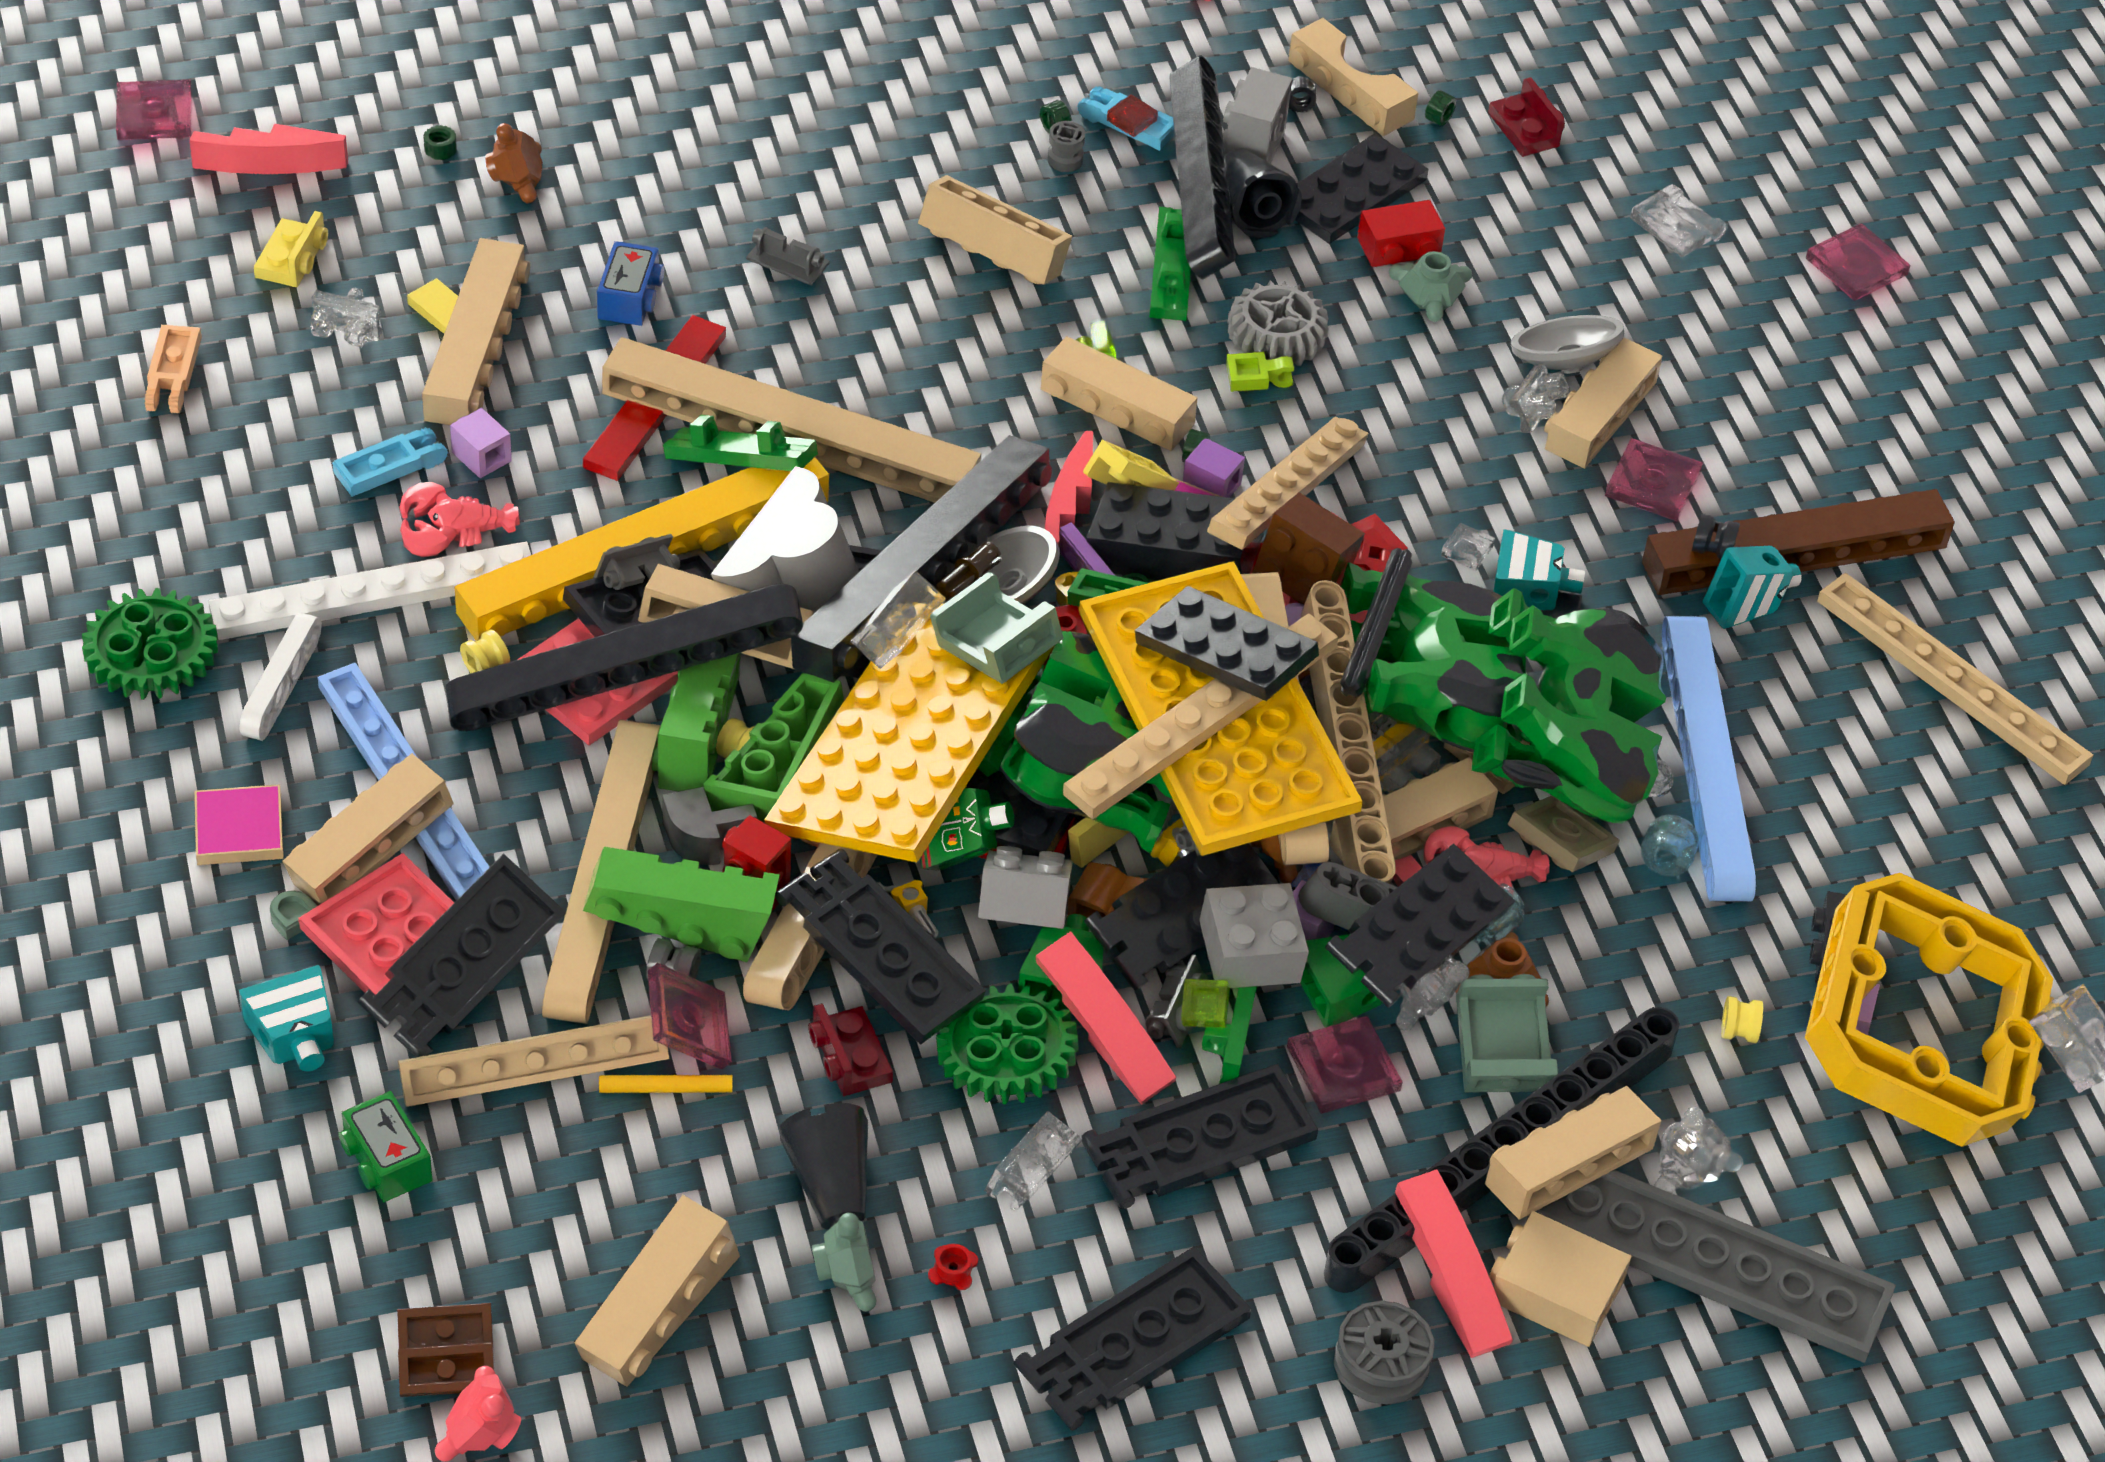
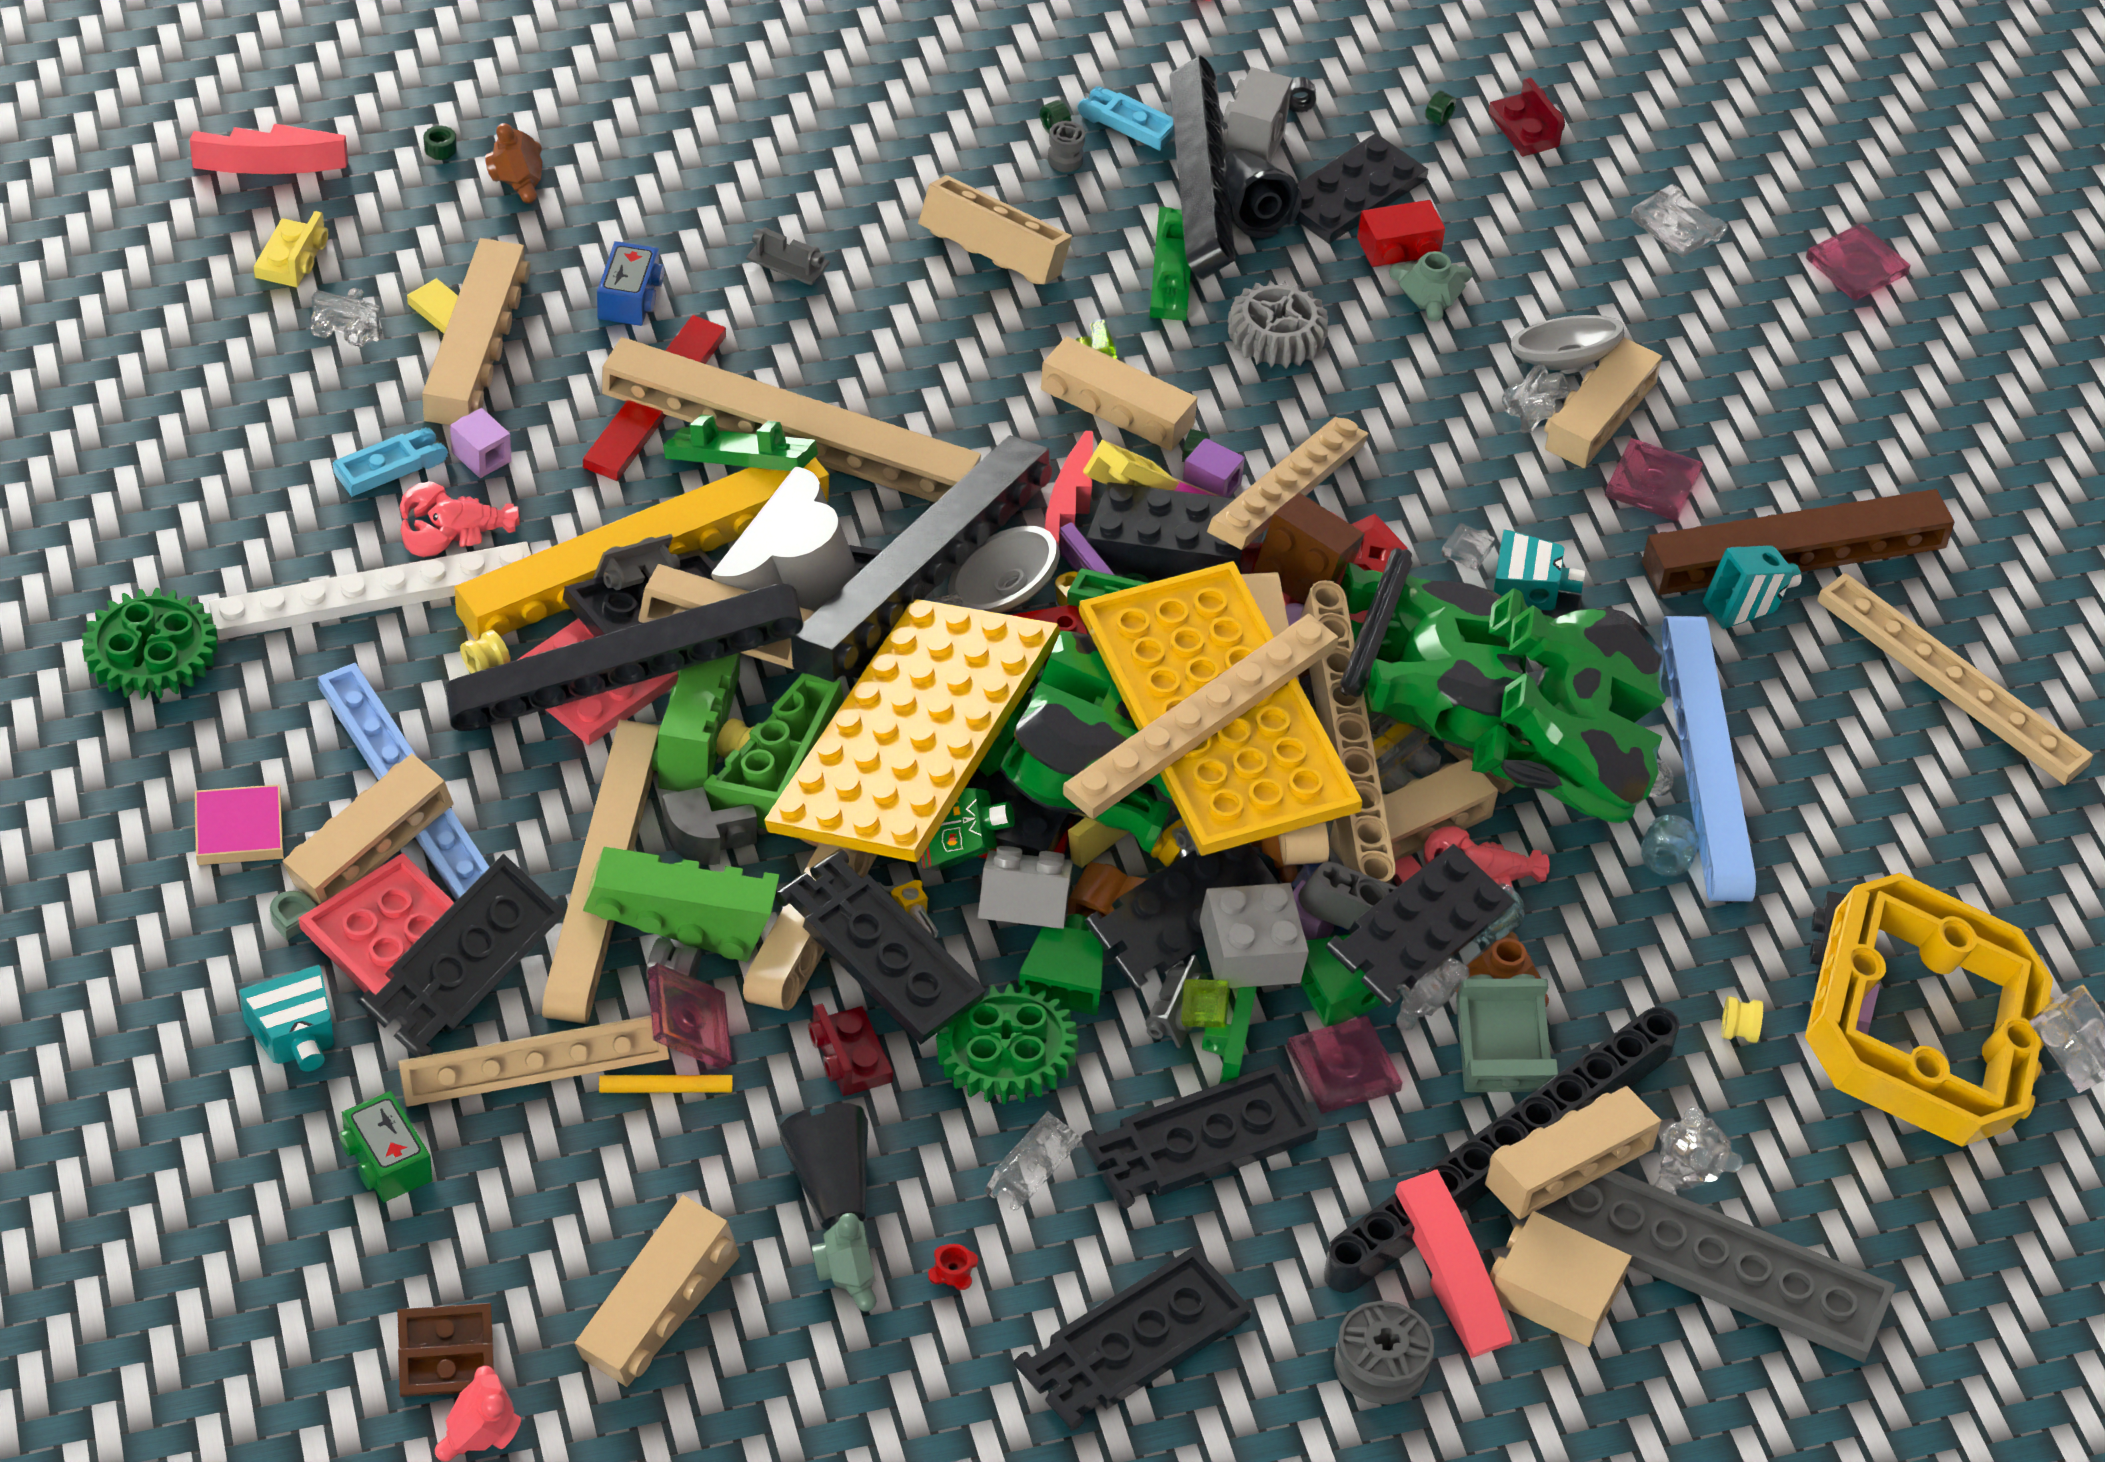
clear pink tile [116,79,192,140] -> none
light nougat hinge [145,325,202,413] -> none
white beam [239,612,322,741] -> none
red brick [722,815,791,912] -> none
clear brick [850,571,946,669] -> none
sand green panel [930,572,1064,684] -> none
dark brown axle [936,542,1002,601] -> none
coral slope [1036,931,1176,1105] -> none
clear red tile [1107,94,1158,137] -> none
plate [1134,586,1319,701] -> none
lime plate [1226,352,1294,392] -> none
tan arch [1288,18,1418,136] -> none
dark tan plate [1508,796,1620,872] -> none
black wheel [1691,513,1740,559] -> none

